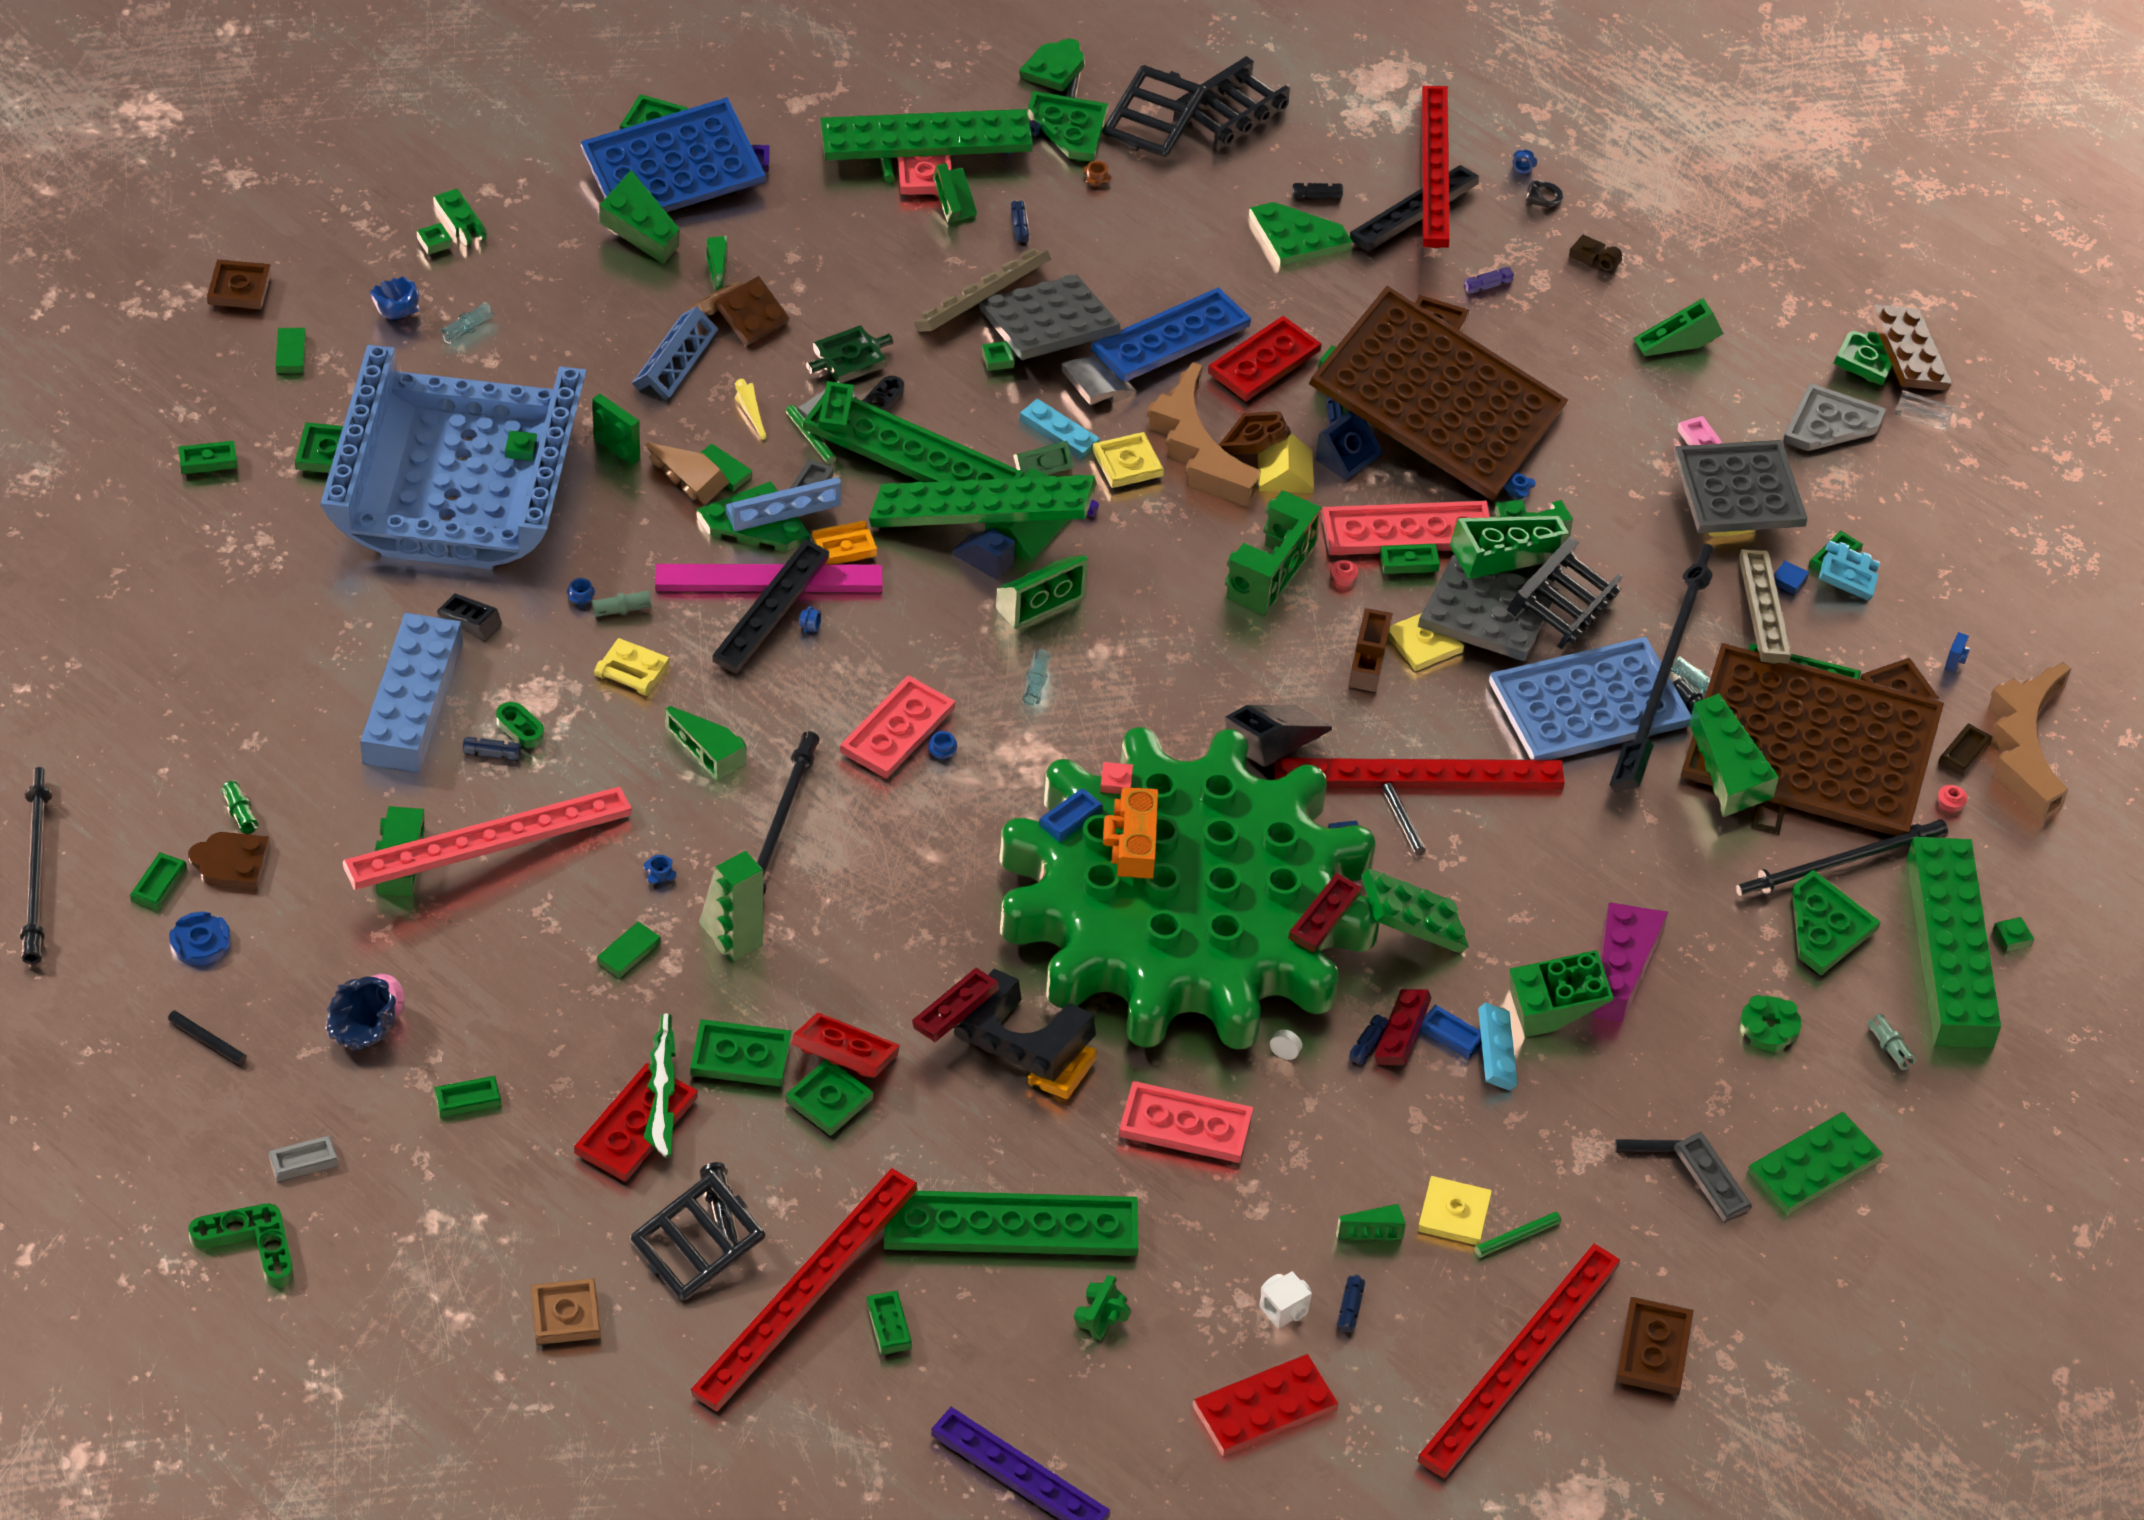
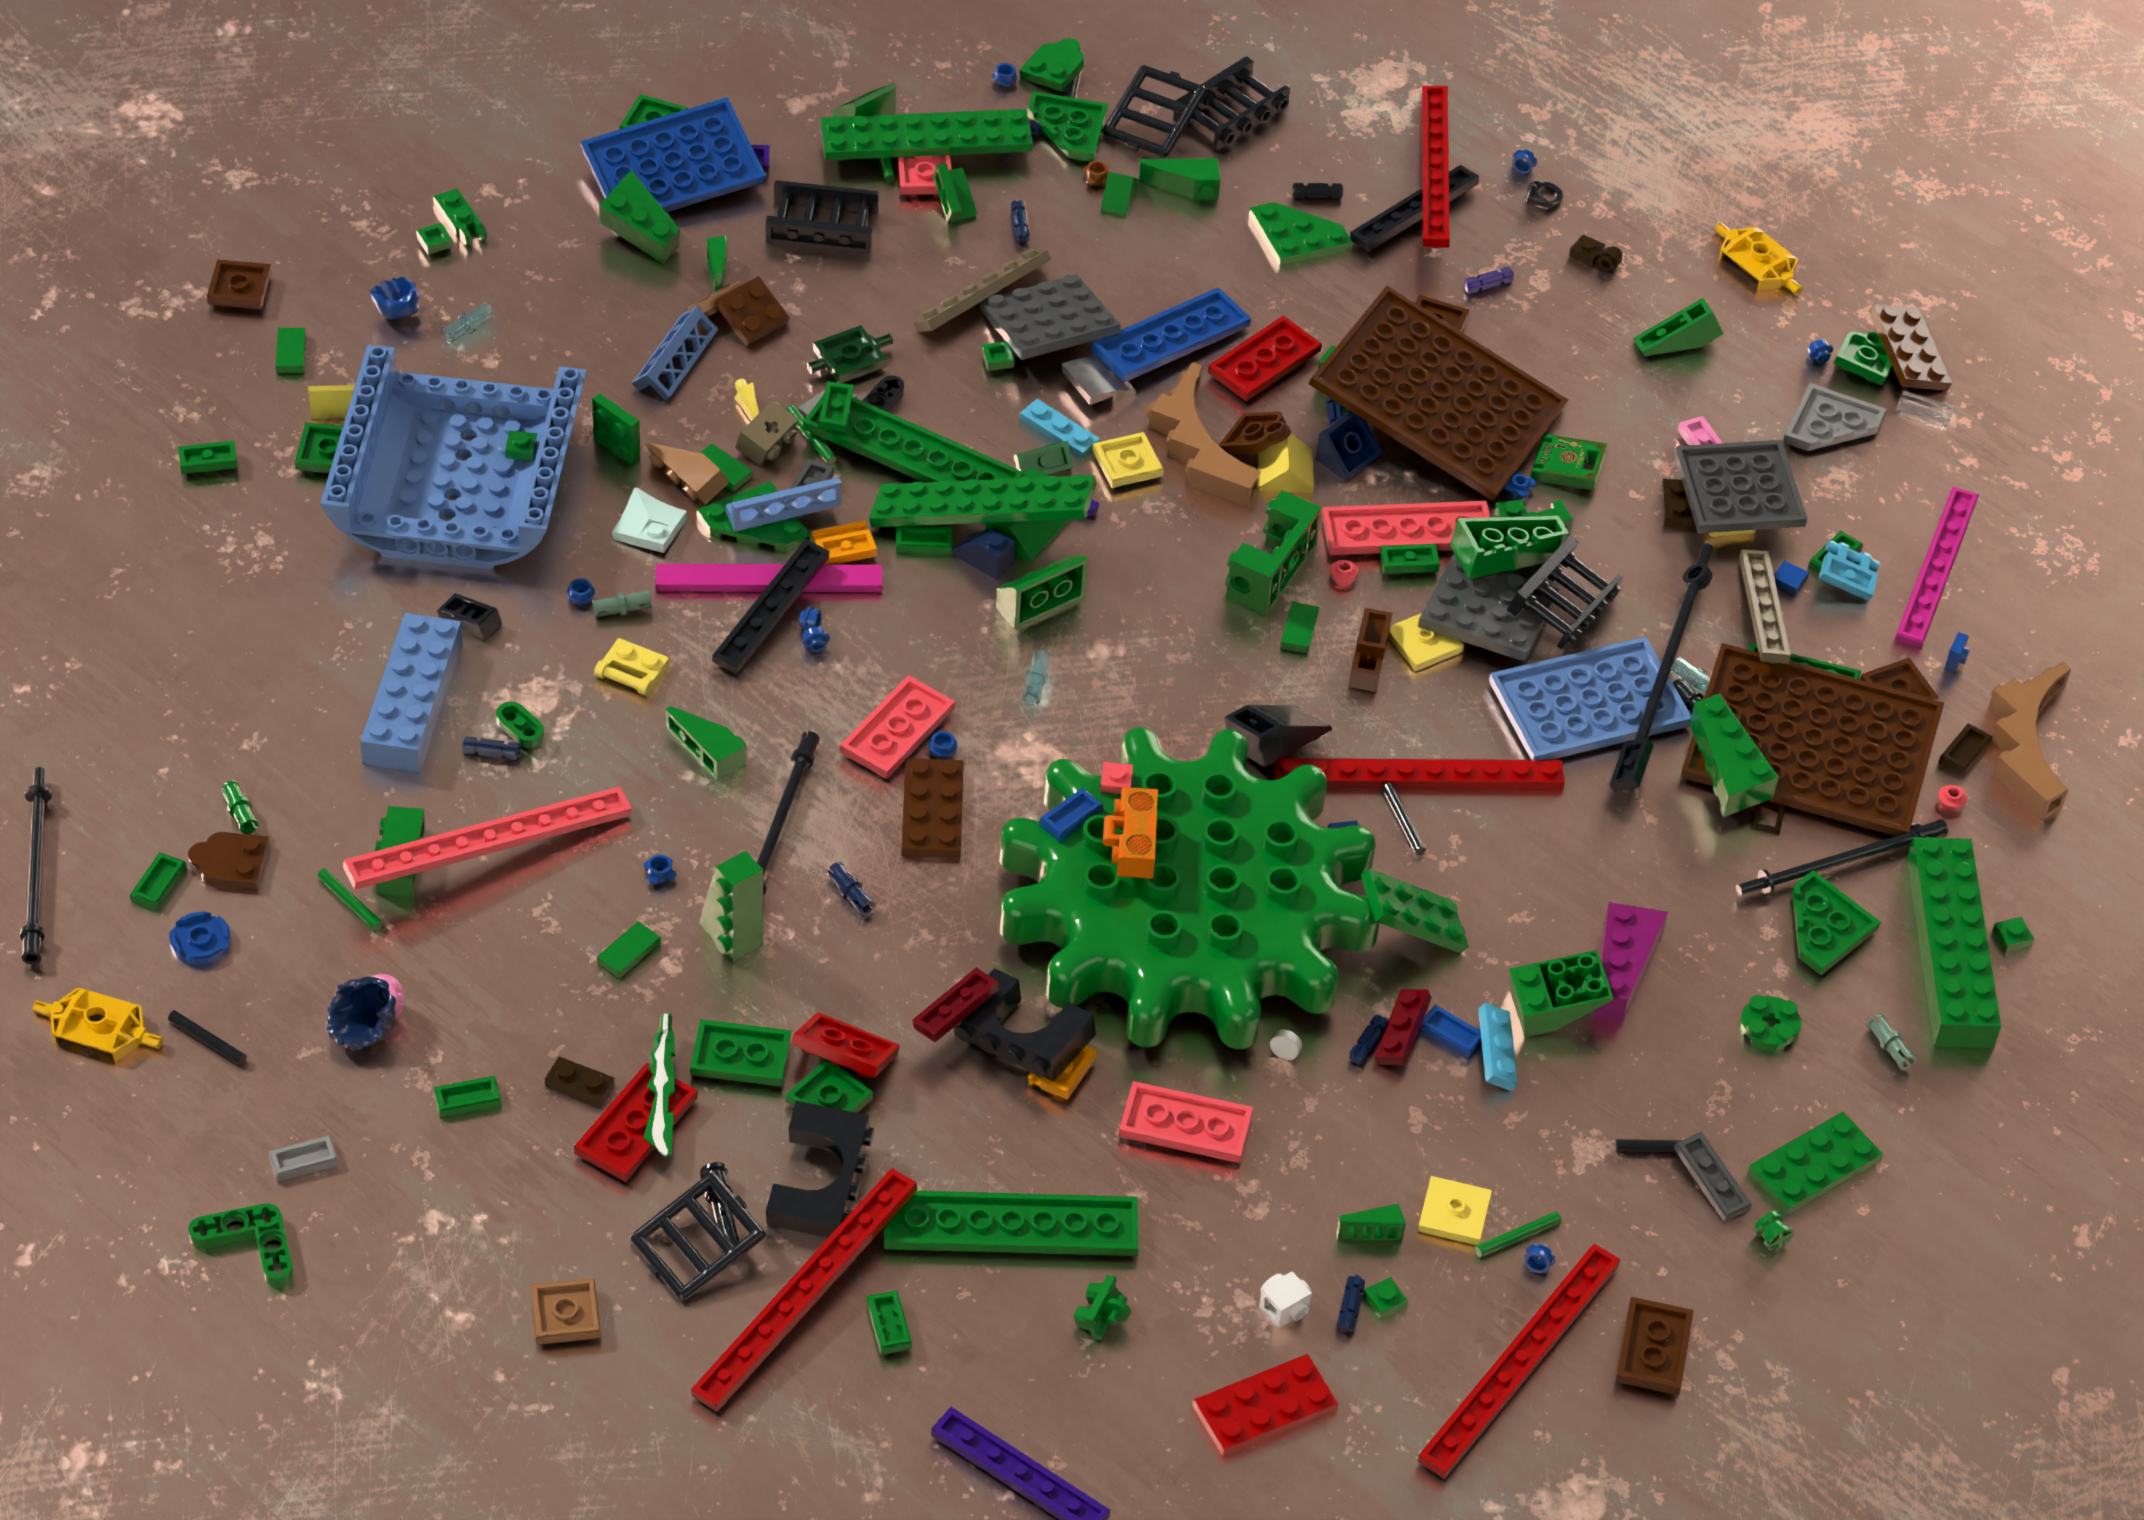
dark red plate [1288,872,1362,953] -> none
none -> yellow plate [32,988,163,1062]
none -> light yellow slope [308,385,355,419]
none -> green bar [317,868,383,931]
none -> dark brown plate [545,1056,615,1107]
none -> light aqua plate [612,487,687,553]
none -> dark tan brick [735,400,799,467]
none -> black arch [765,1101,874,1238]
none -> black fence [766,180,879,254]
none -> blue plate [802,627,830,652]
none -> dark blue pin [827,862,876,916]
none -> green slope [830,83,896,117]
none -> green tile [896,526,952,554]
none -> reddish brown plate [901,758,964,858]
none -> blue plate [992,63,1018,87]
none -> green slope [1100,172,1139,217]
none -> green slope [1138,158,1221,199]
none -> green tile [1280,601,1319,654]
none -> green plate [1363,1277,1408,1320]
none -> blue plate [1525,1244,1556,1273]
none -> green container [1530,434,1607,490]
none -> dark brown plate [1661,478,1692,528]
none -> yellow plate [1714,222,1803,296]
none -> green wheel [1754,1211,1794,1251]
none -> blue plate [1807,339,1833,364]
none -> dark pink tile [1894,486,1979,649]

